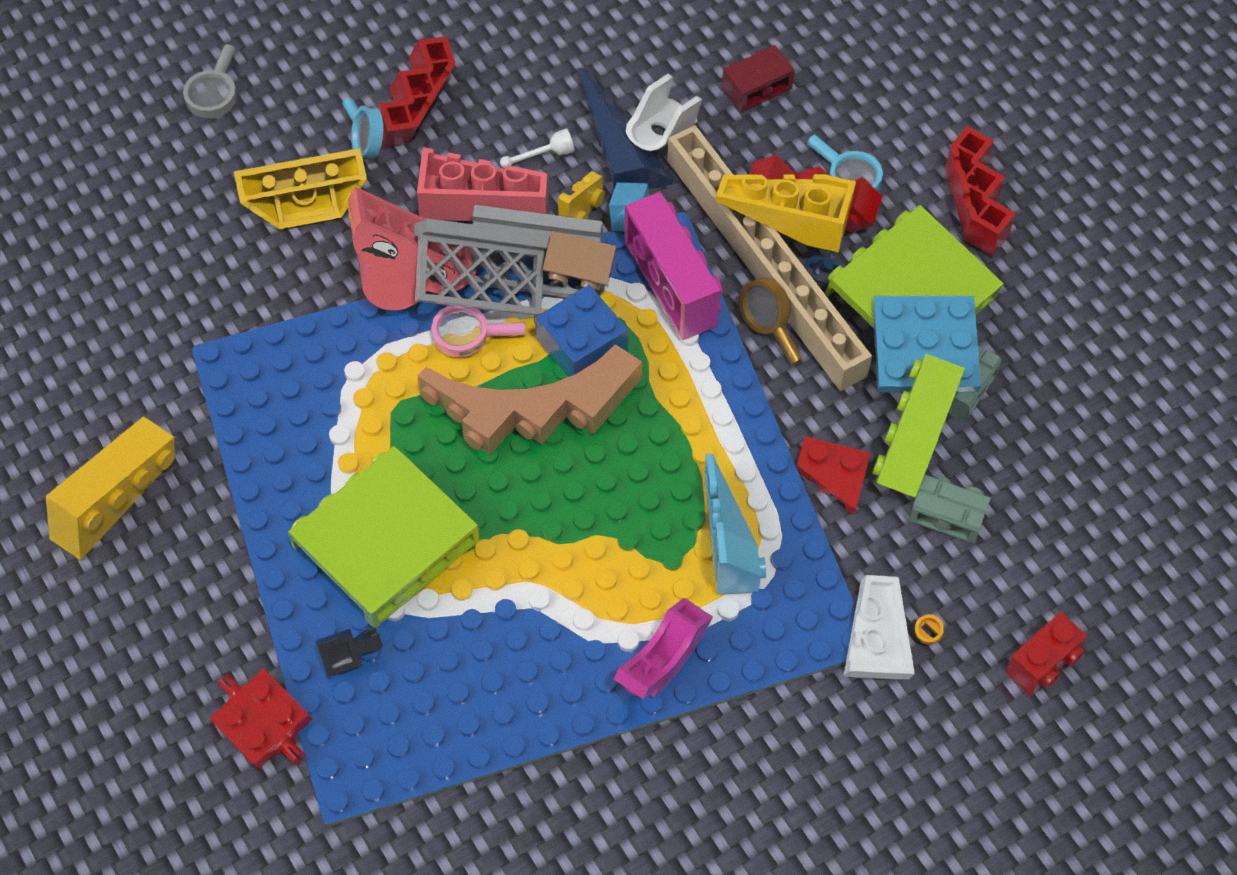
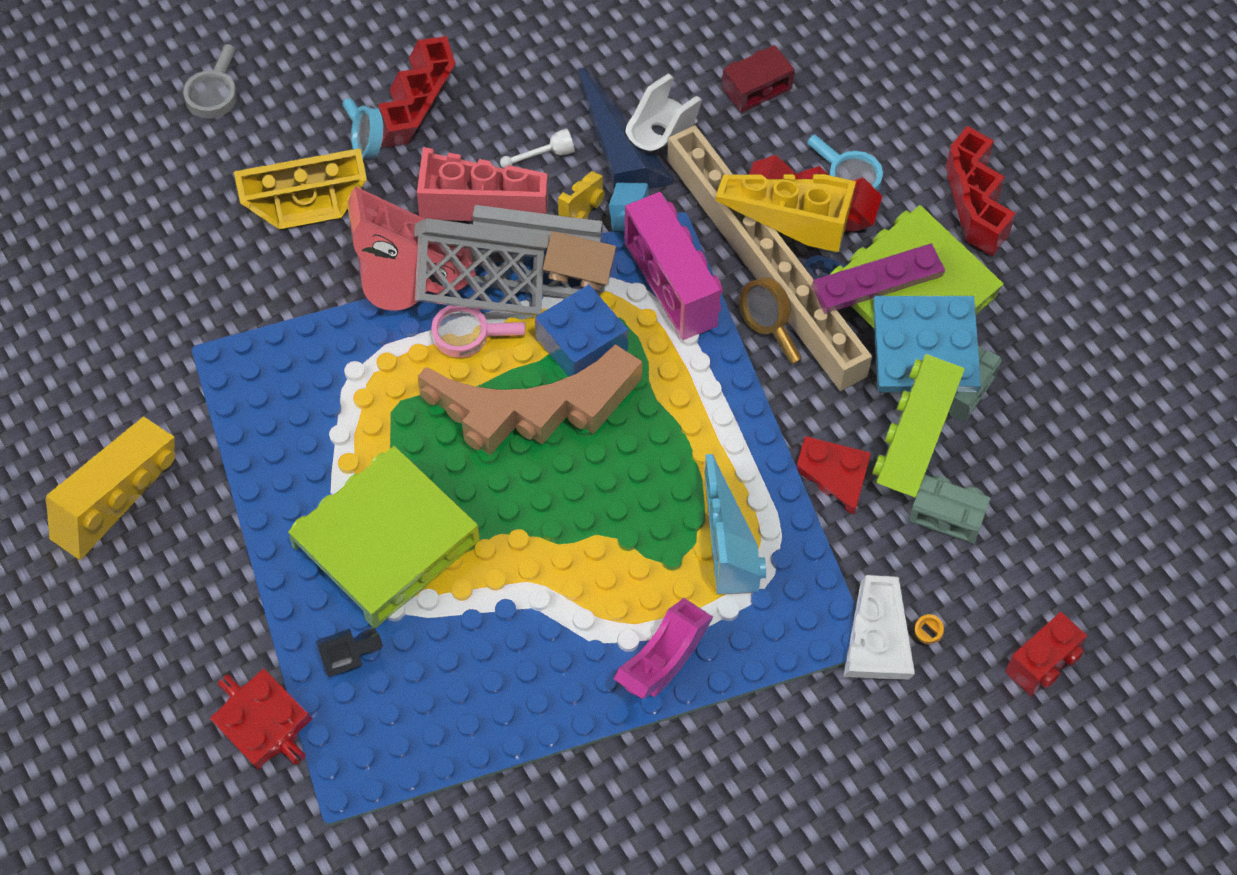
none -> magenta plate [811,243,946,314]

